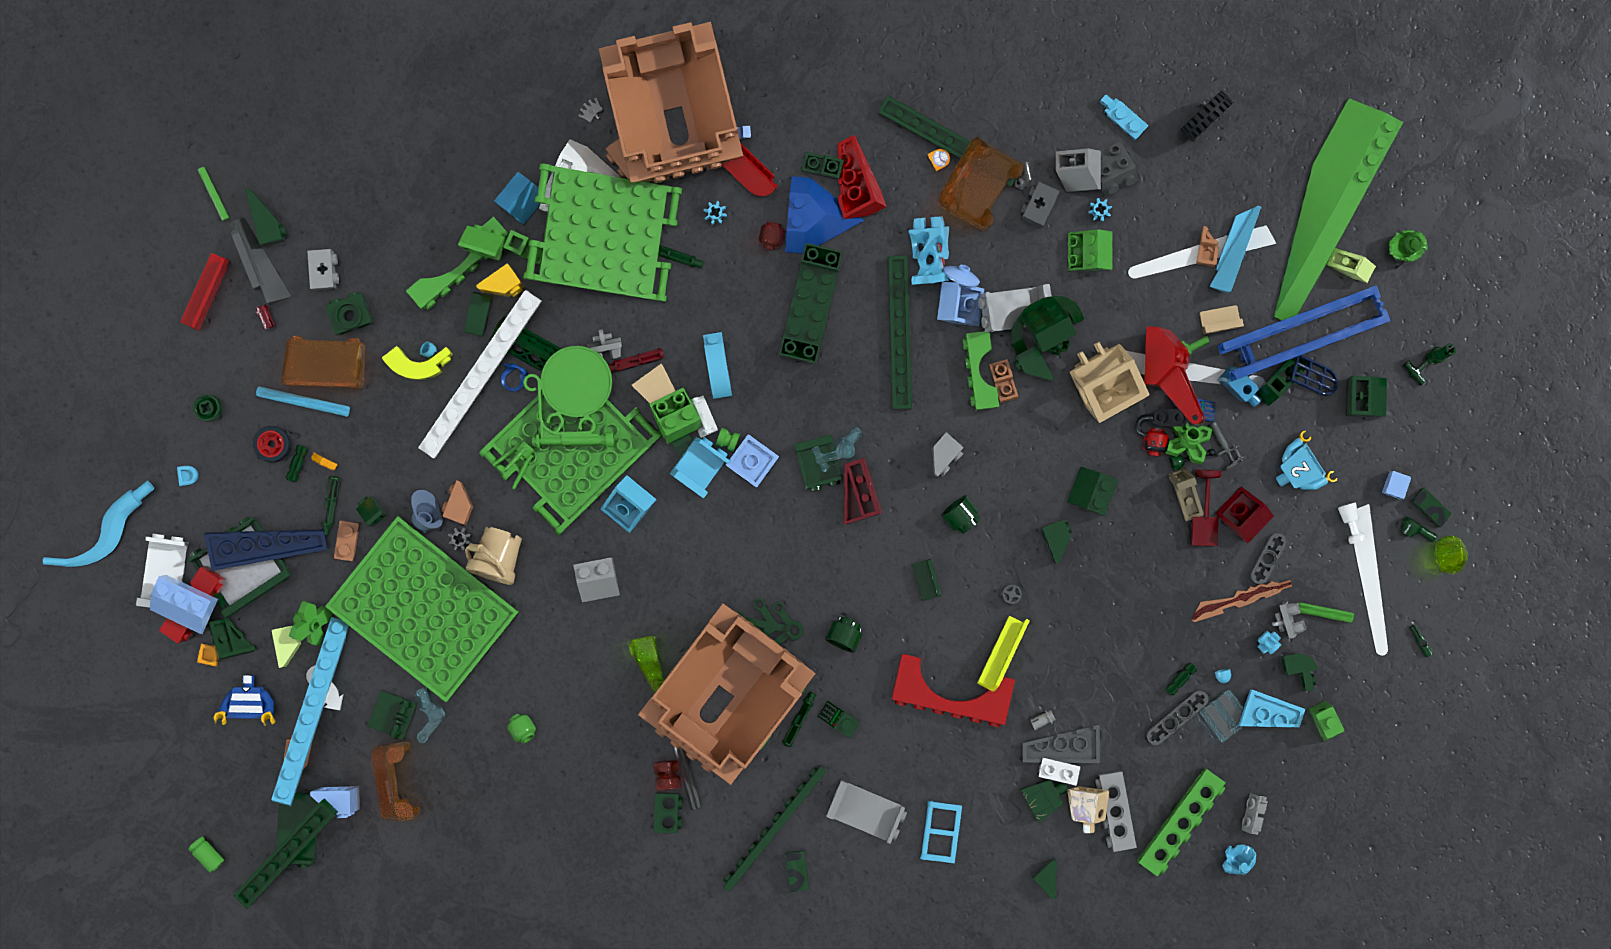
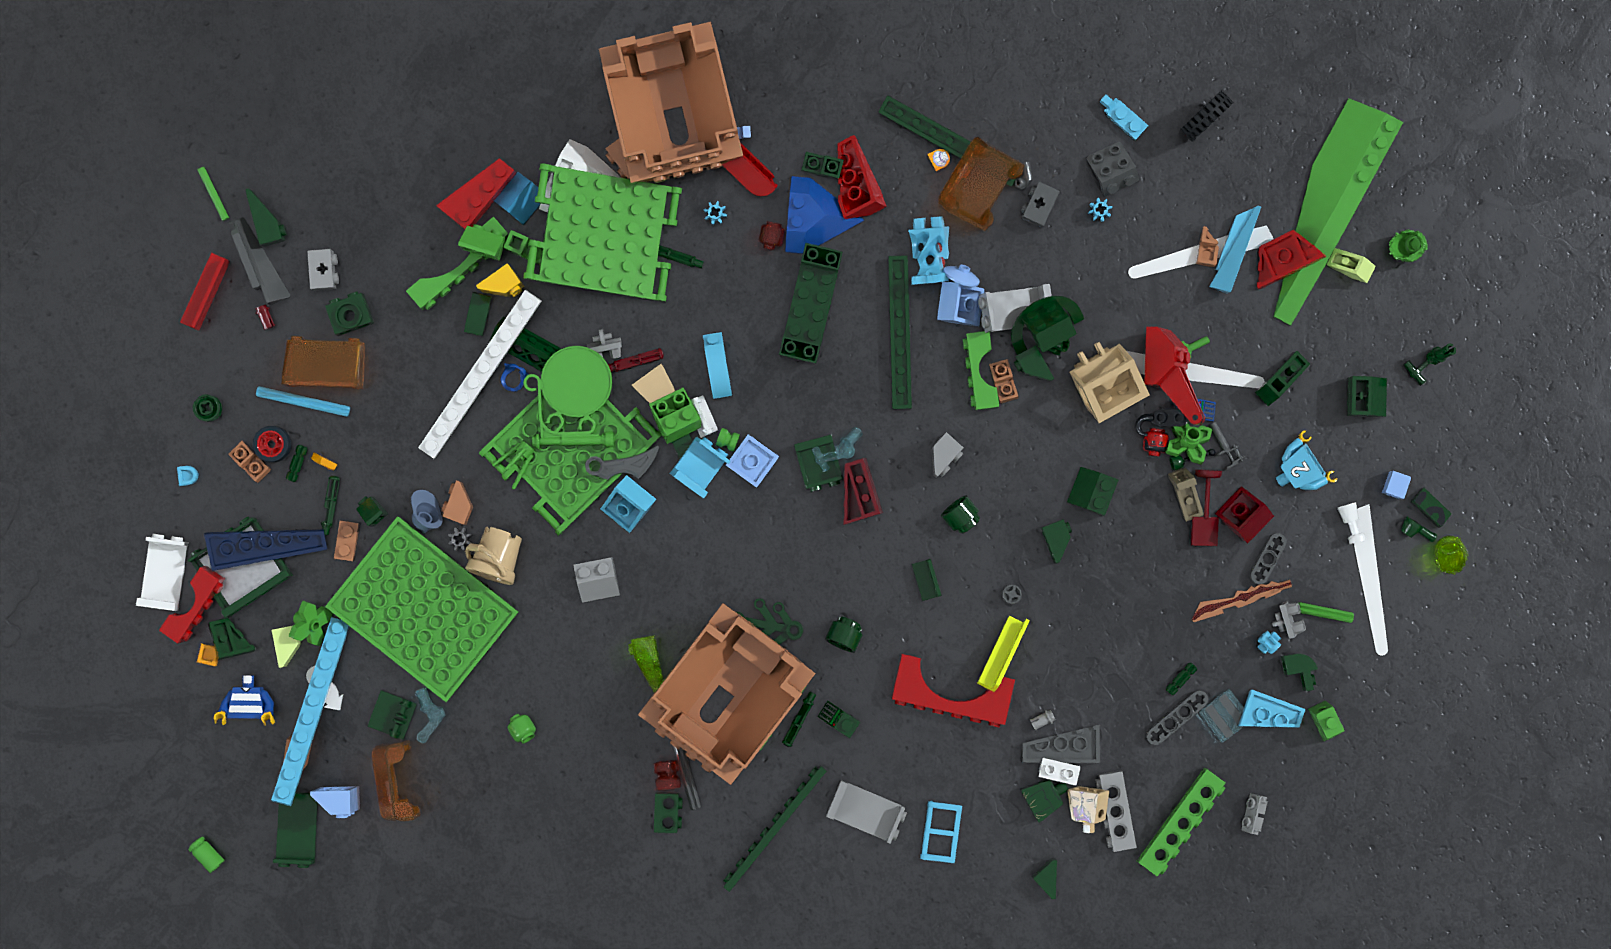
medium azure animal [43,481,154,567] -> none
light blue slope [150,575,218,634] -> none
dark green plate [233,798,338,909] -> none
neon yellow arch [382,346,453,380] -> none
medium azure hinge [420,341,437,358] -> none
light grey piece [578,98,603,123] -> none
slope [785,851,809,893] -> none
light grey slope [1056,148,1101,192] -> none
bright green slope [1068,229,1112,271] -> none
tan panel [1199,305,1244,335] -> none
medium azure hinge [1215,668,1231,683] -> none
blue piece [1217,285,1391,382] -> none
dark azure torso [1217,366,1262,407] -> none
medium azure hair [1222,845,1257,875] -> none
dark blue window [1290,355,1338,396] -> none
dark green pin [1410,625,1434,658] -> none
none -> nougat slope [228,441,271,483]
none -> red wedge [436,158,516,229]
none -> dark grey piece [585,446,659,480]
none -> red wing [1257,230,1326,289]

